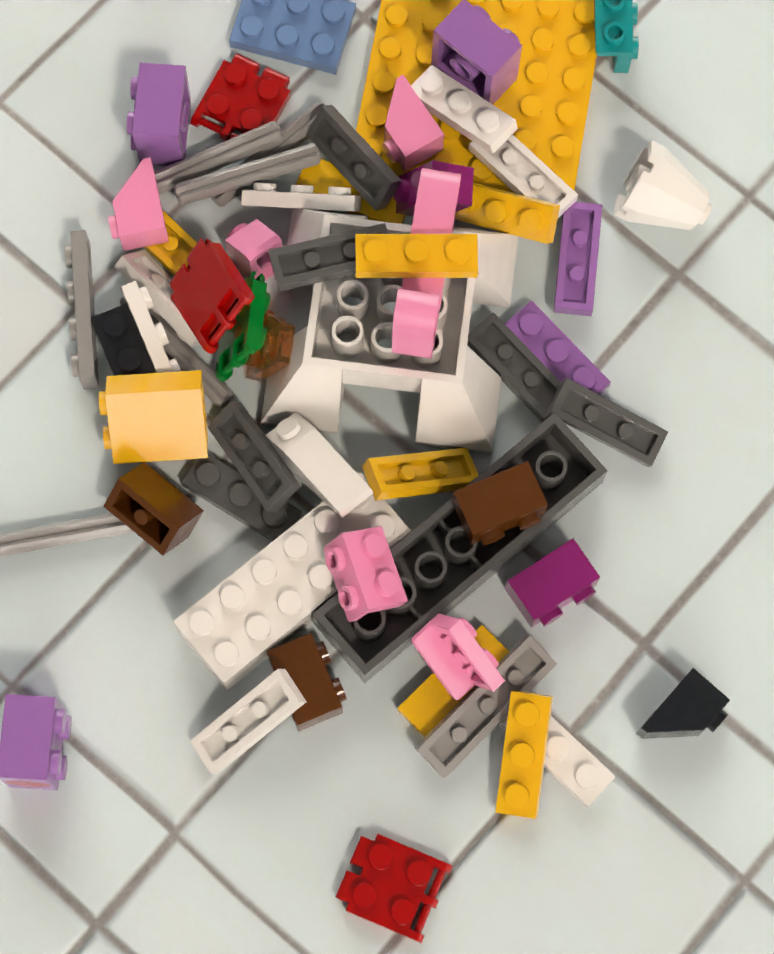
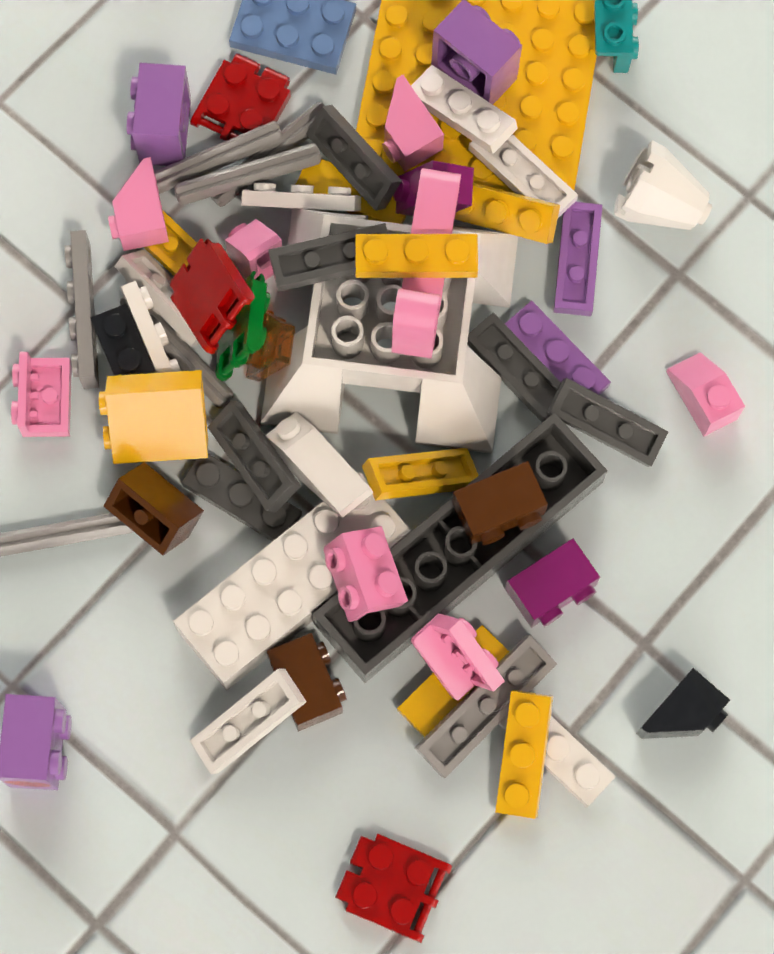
none -> bright pink bracket [11,352,72,437]
none -> bright pink slope [666,352,745,436]

